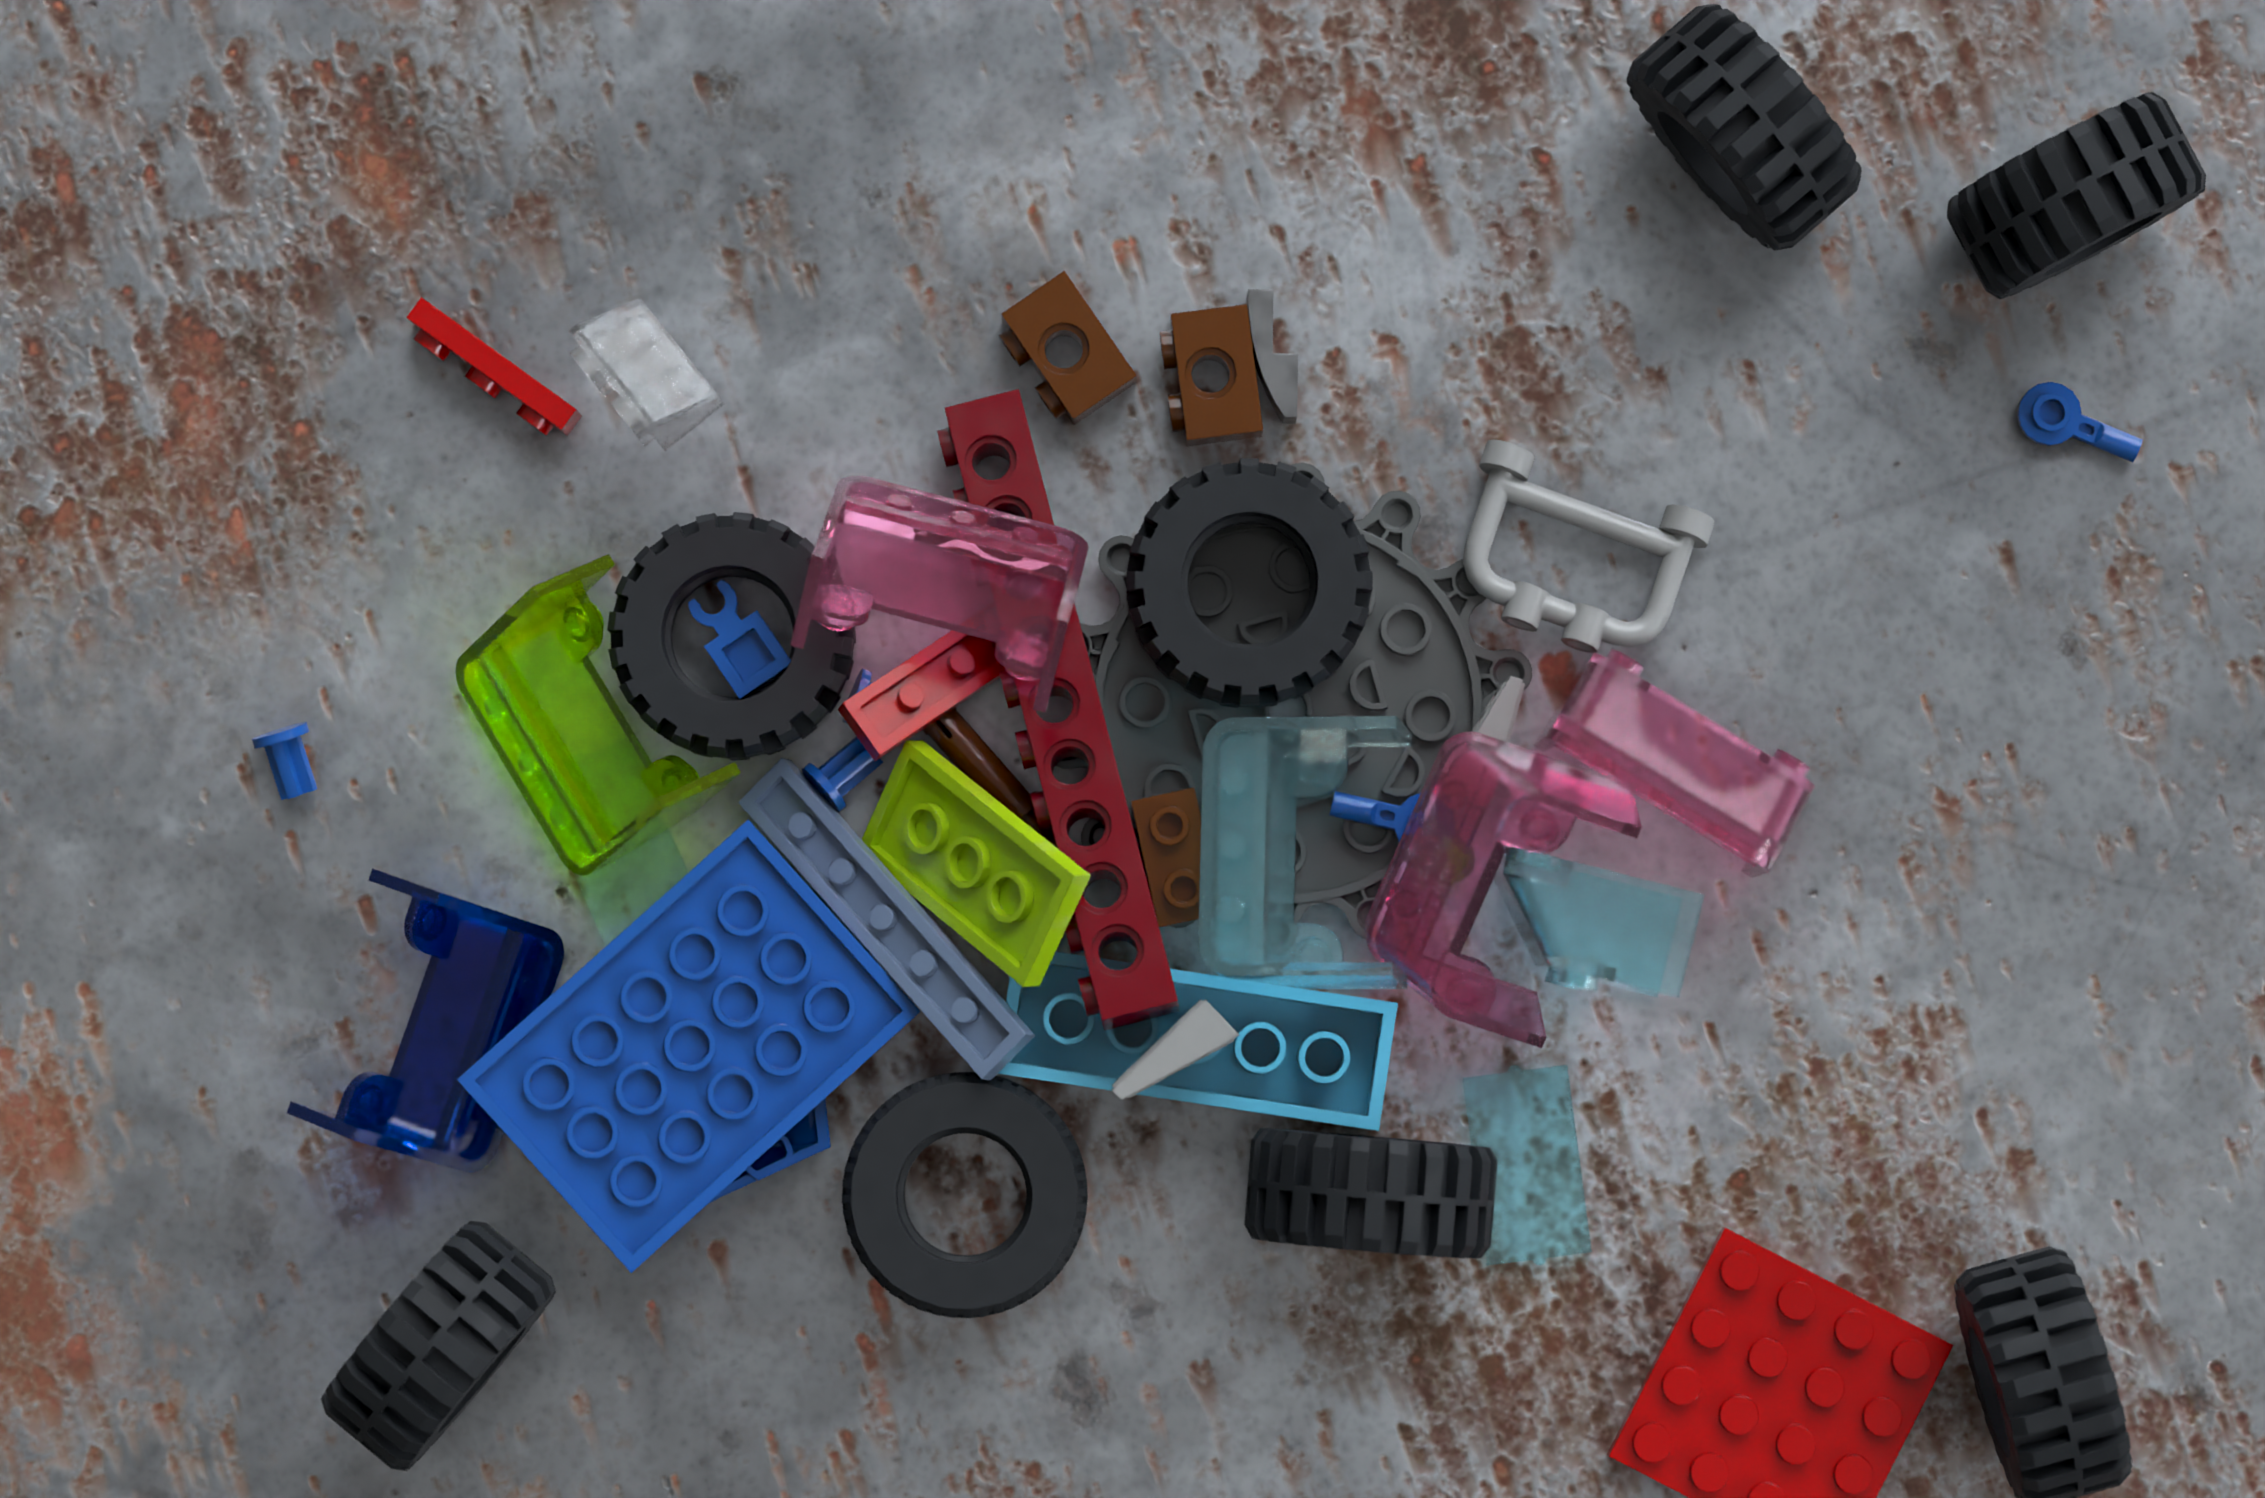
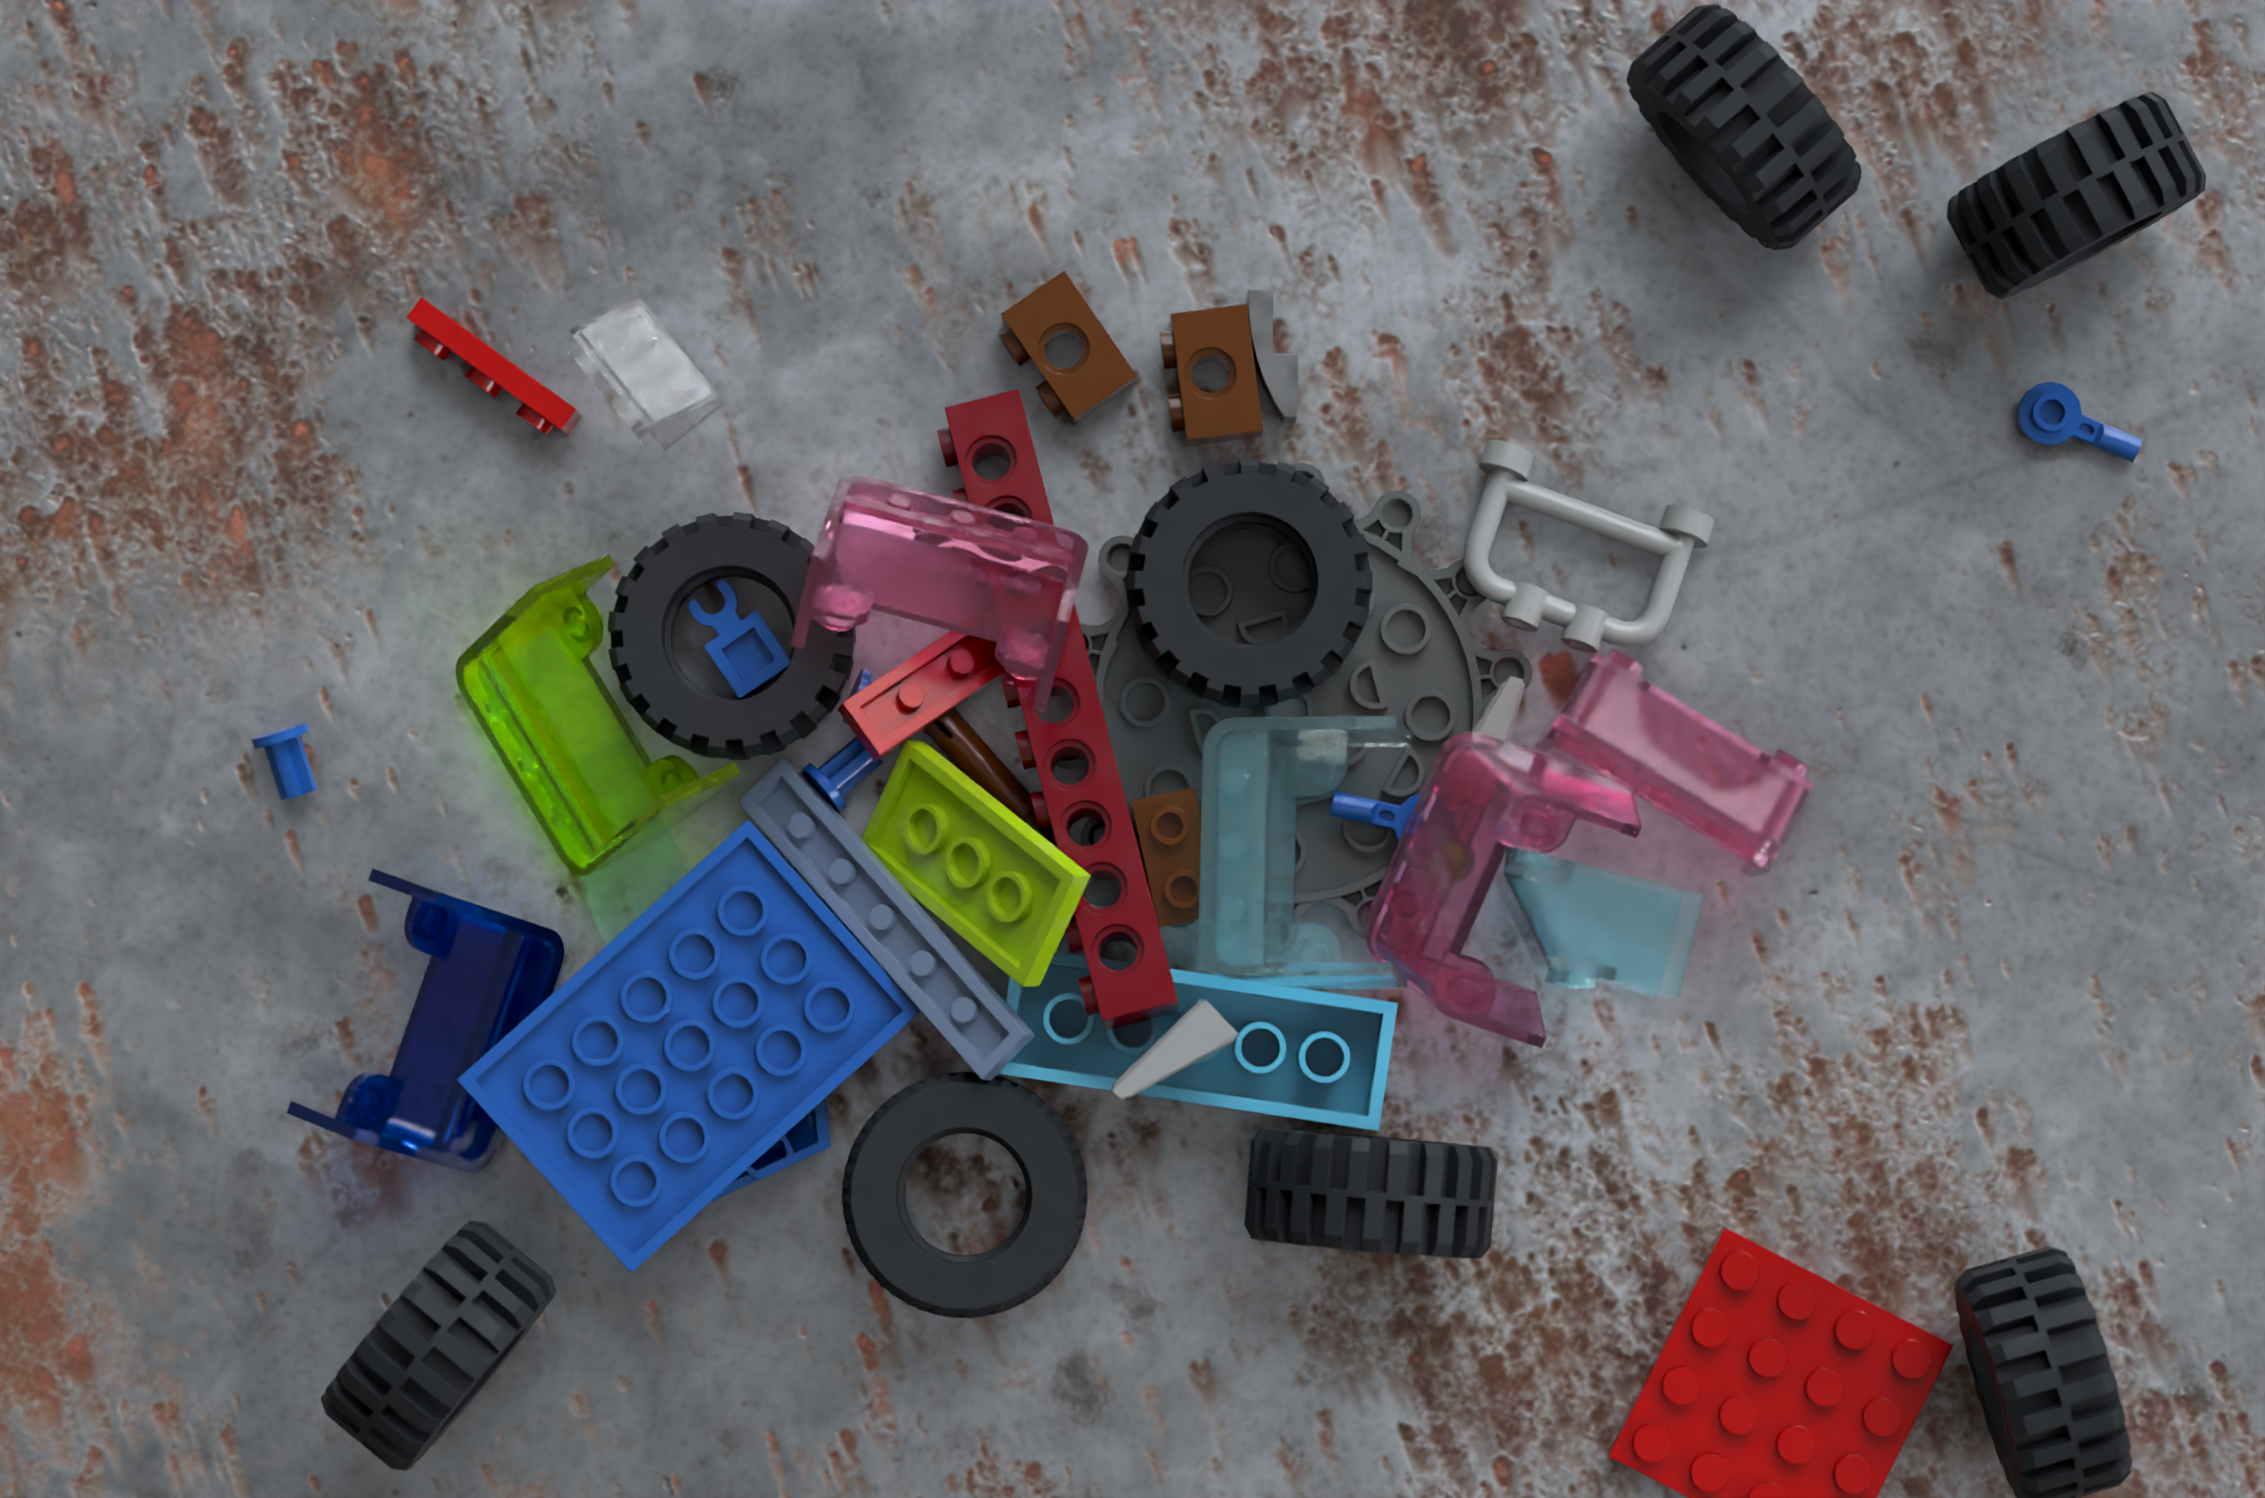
clear light blue piece [1462,1065,1592,1266] -> none

